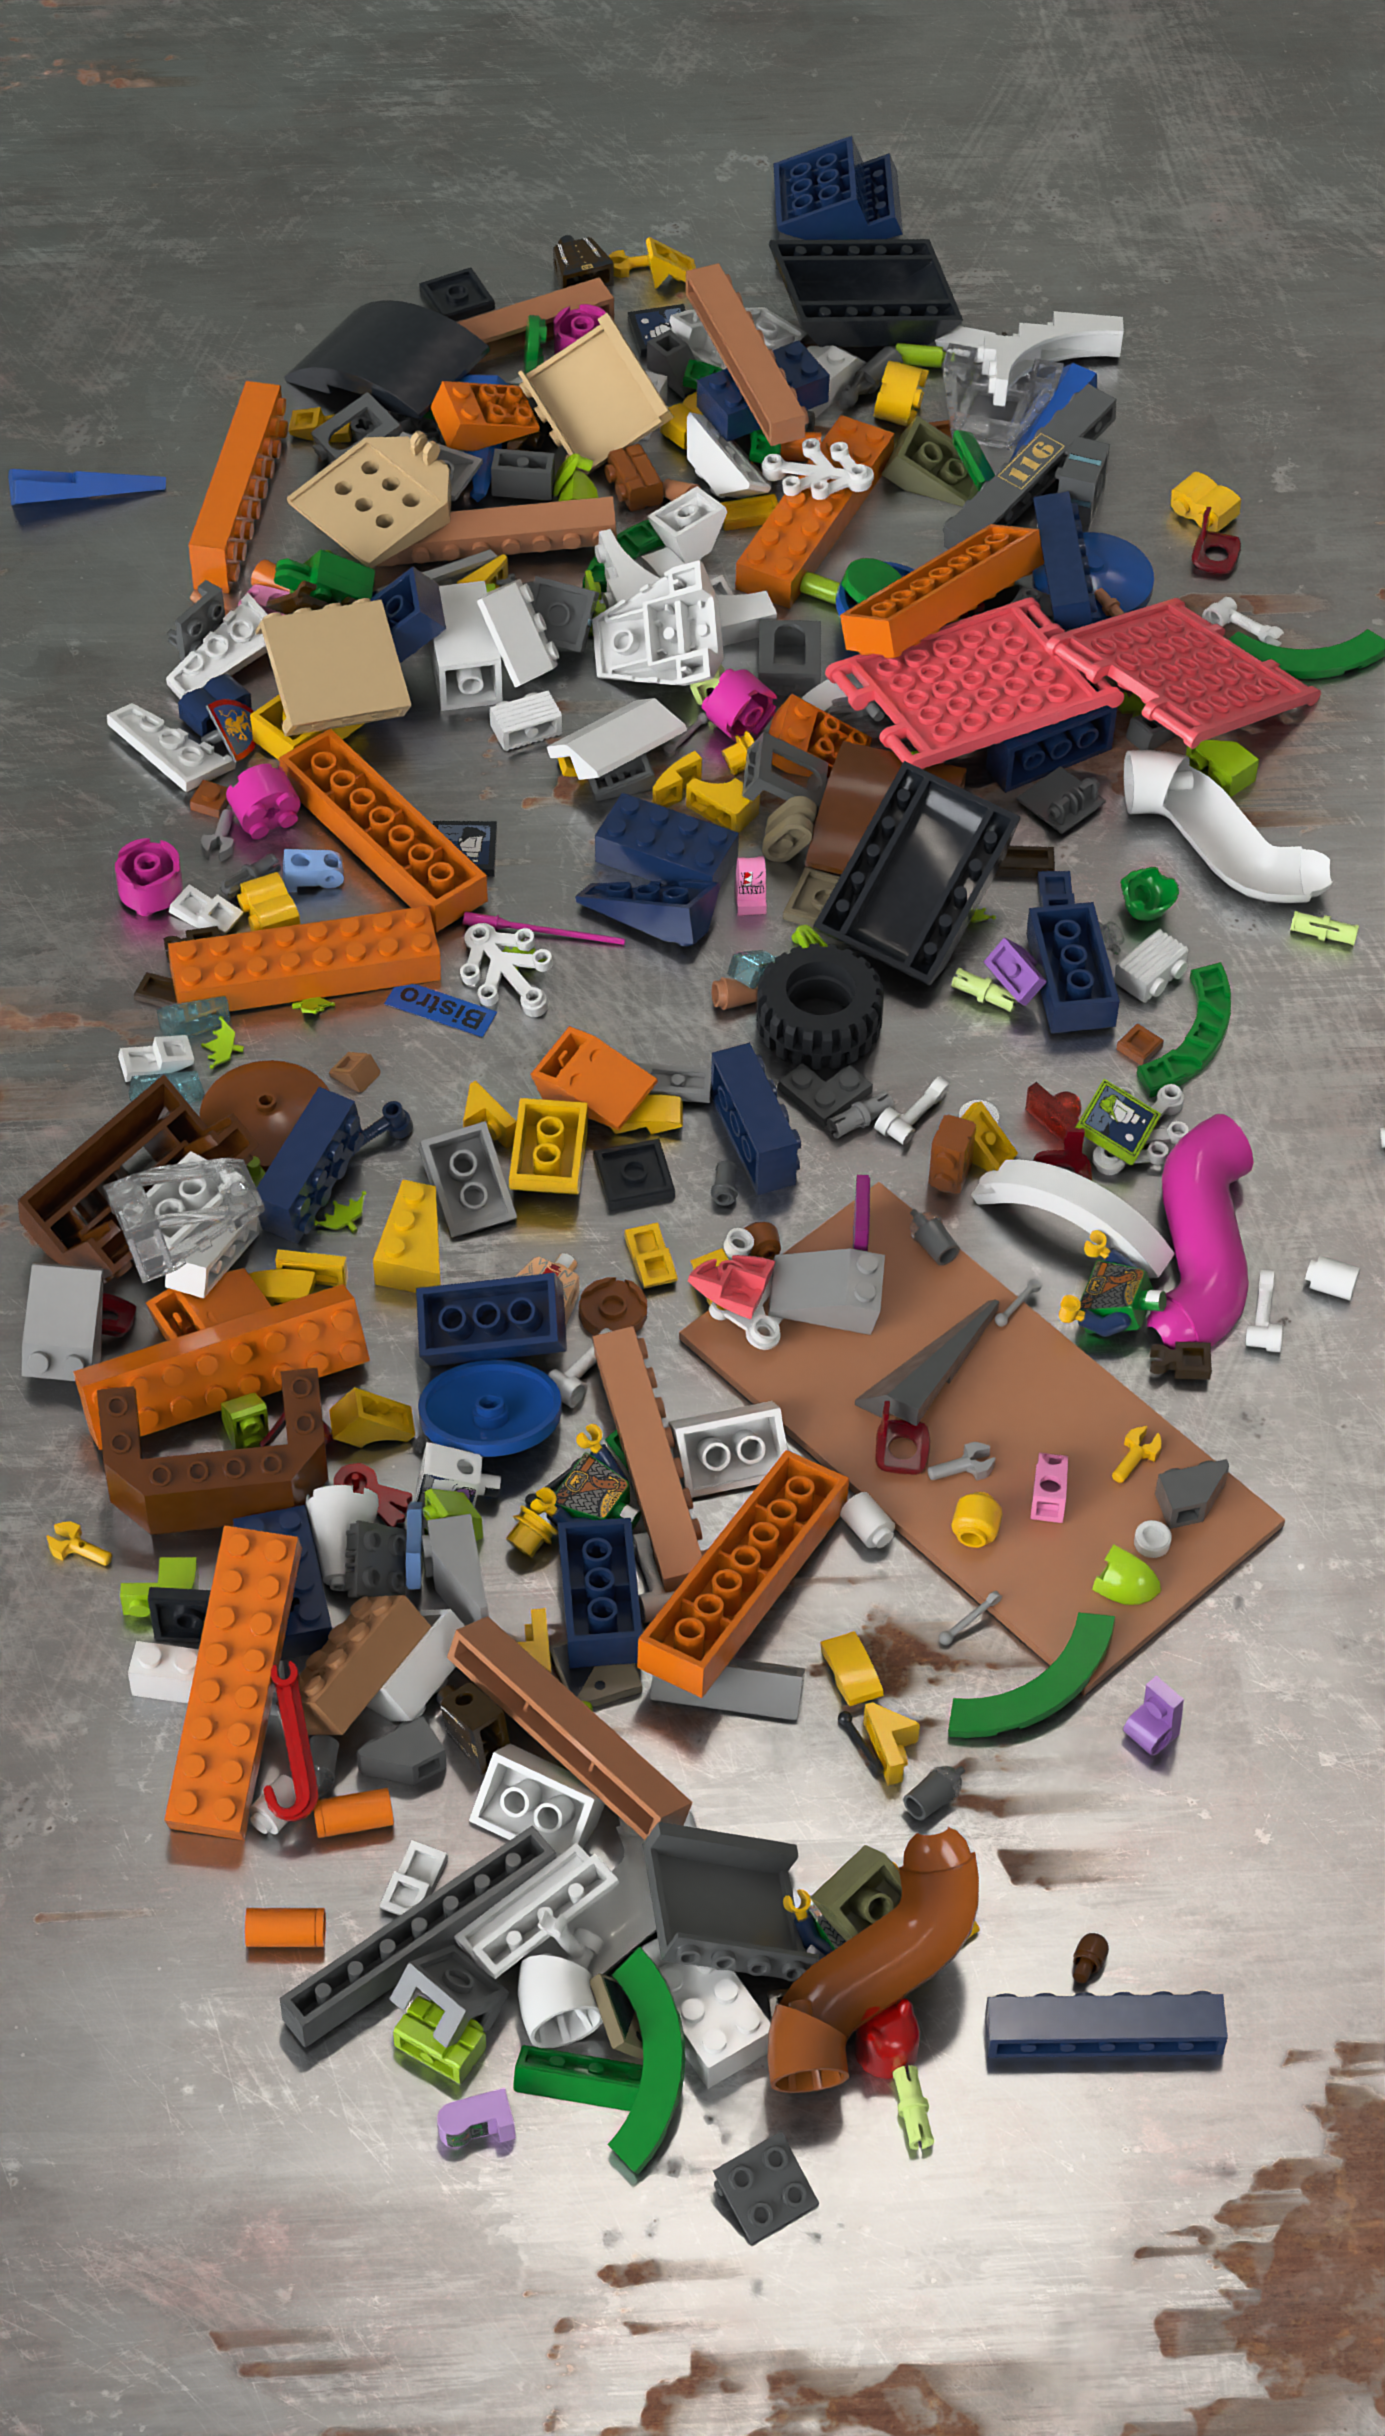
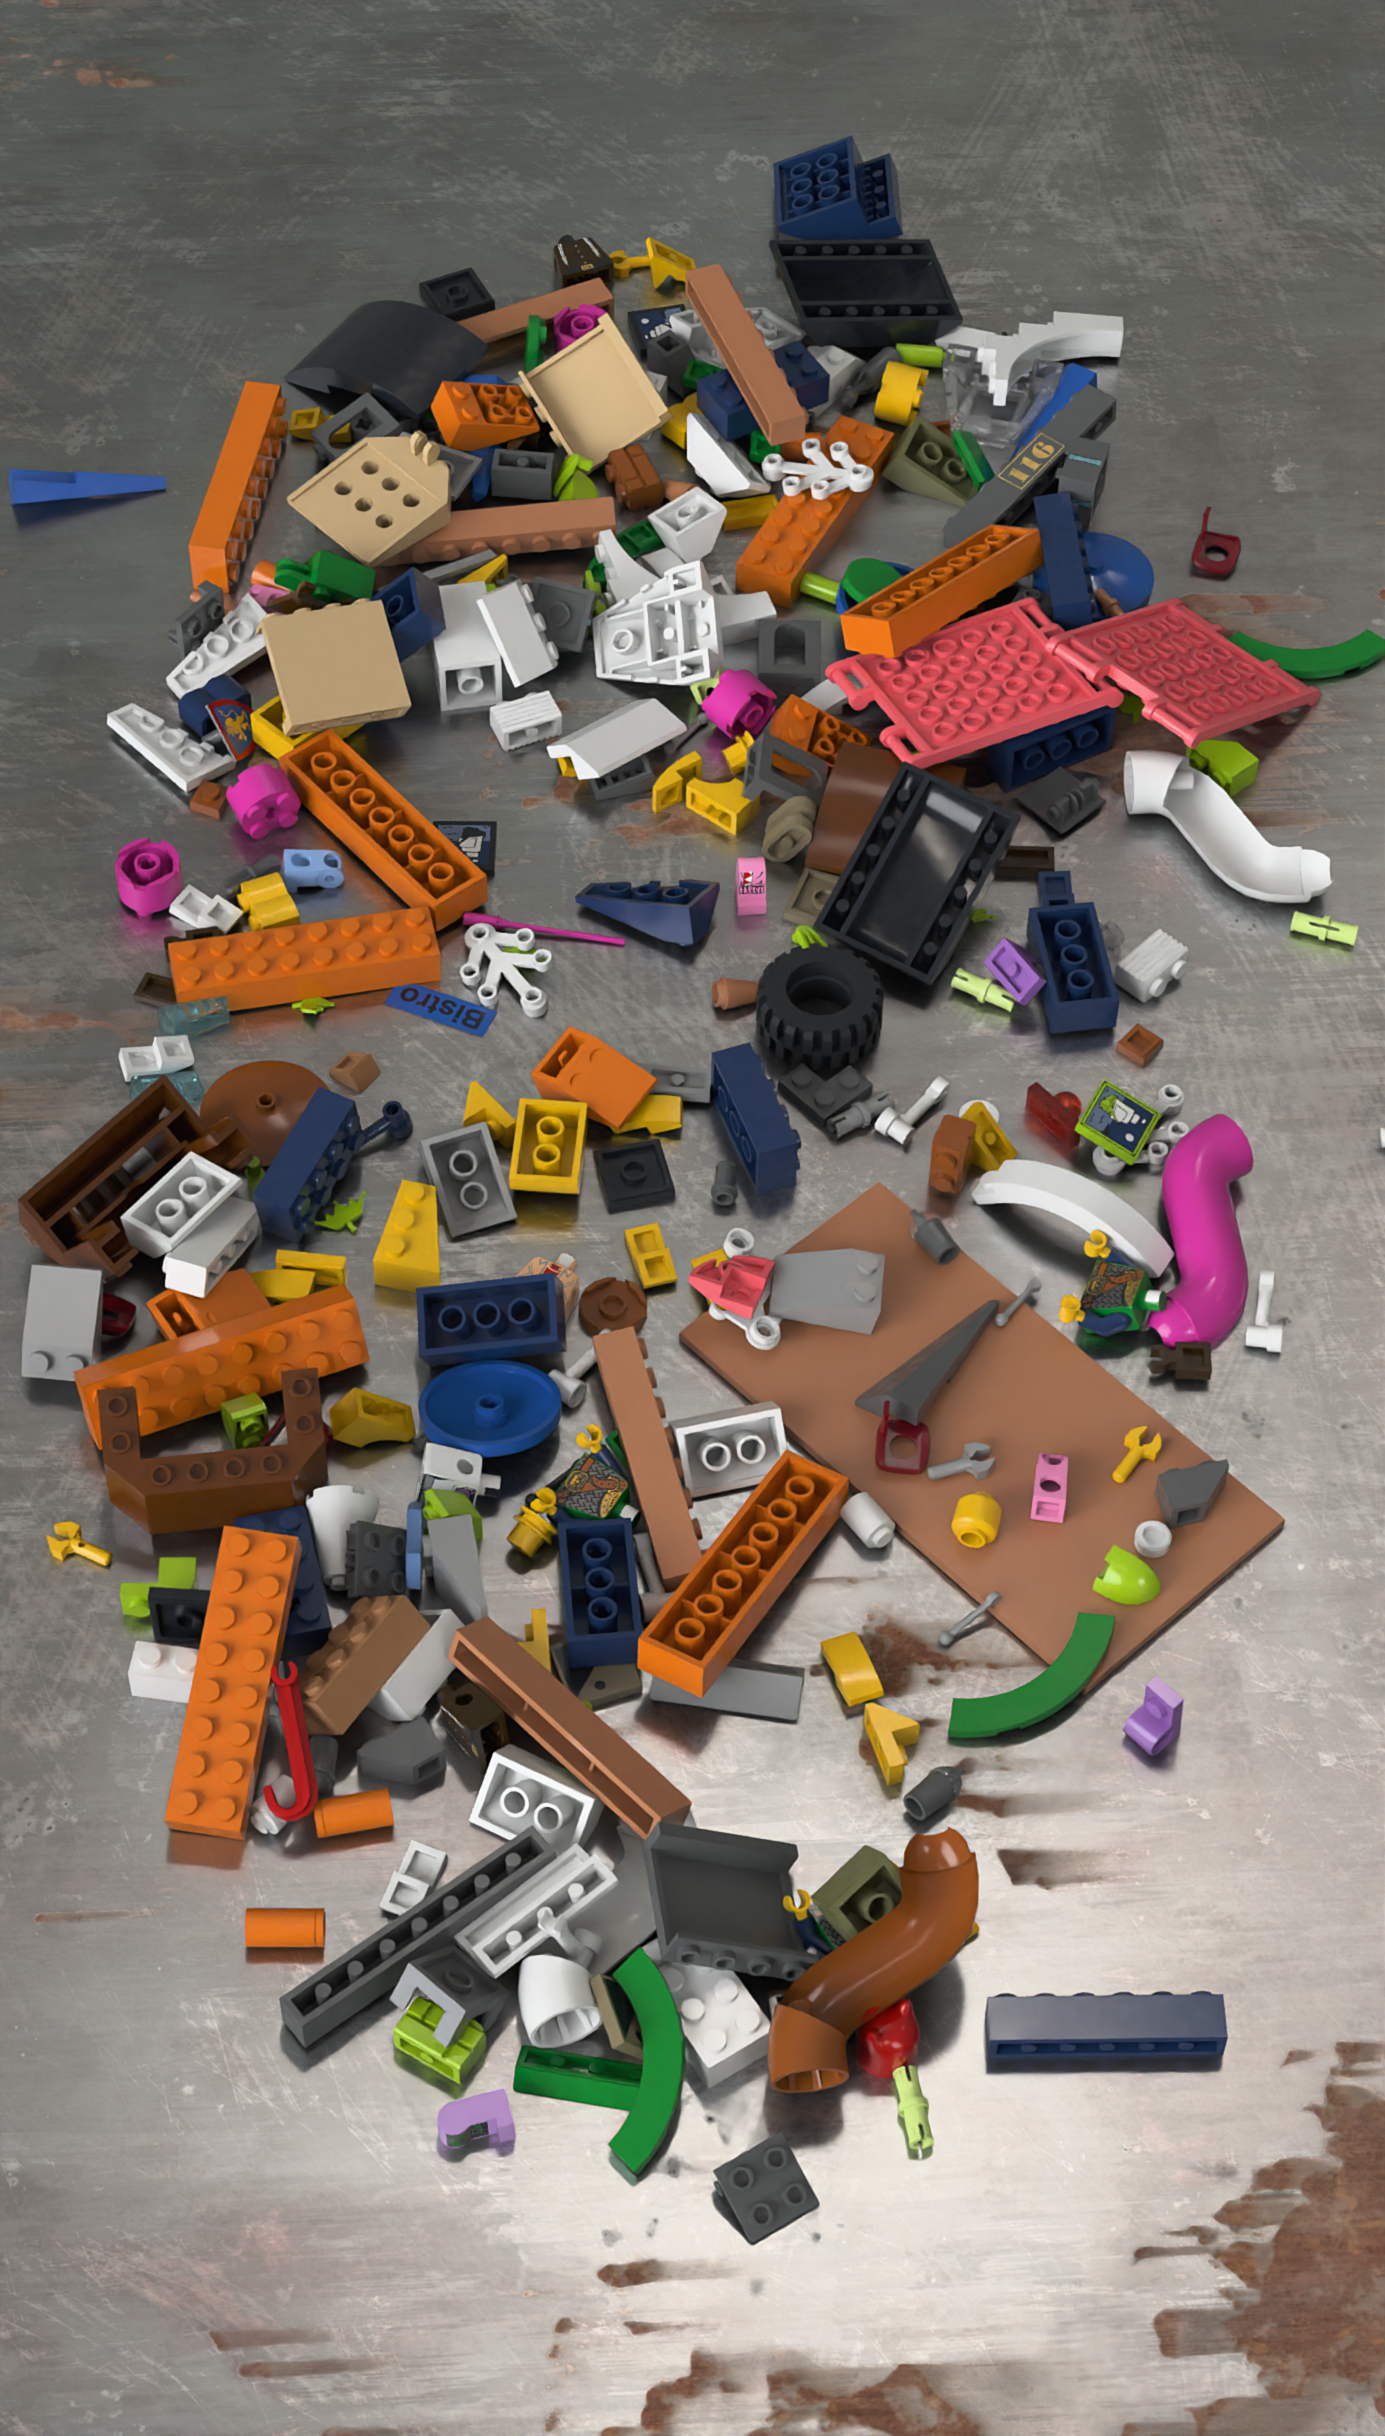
clear windscreen [102,1158,265,1283] -> none
light grey bar [201,809,235,862] -> none
lime piece [201,1016,244,1069] -> none
red piece [333,1463,412,1527] -> none
dark blue brick [595,793,739,888] -> none
clear light blue slope [727,950,776,989] -> none
dark orange cone [736,1222,781,1261] -> none
light grey piece [828,697,885,721] -> none
black hinge [838,1711,884,1775] -> none
magenta tile [853,1174,871,1252] -> none
dark red piece [1033,1127,1092,1181] -> none
reddish brown cylinder [1073,1933,1109,1983] -> none
green hair [1120,867,1179,921] -> none
dark grey slope [1126,715,1177,750] -> none
green tile [1137,962,1231,1098] -> none
yellow brick [1170,472,1241,533] -> none
white brick [1202,597,1284,646] -> none
white brick [1305,1255,1360,1301] -> none

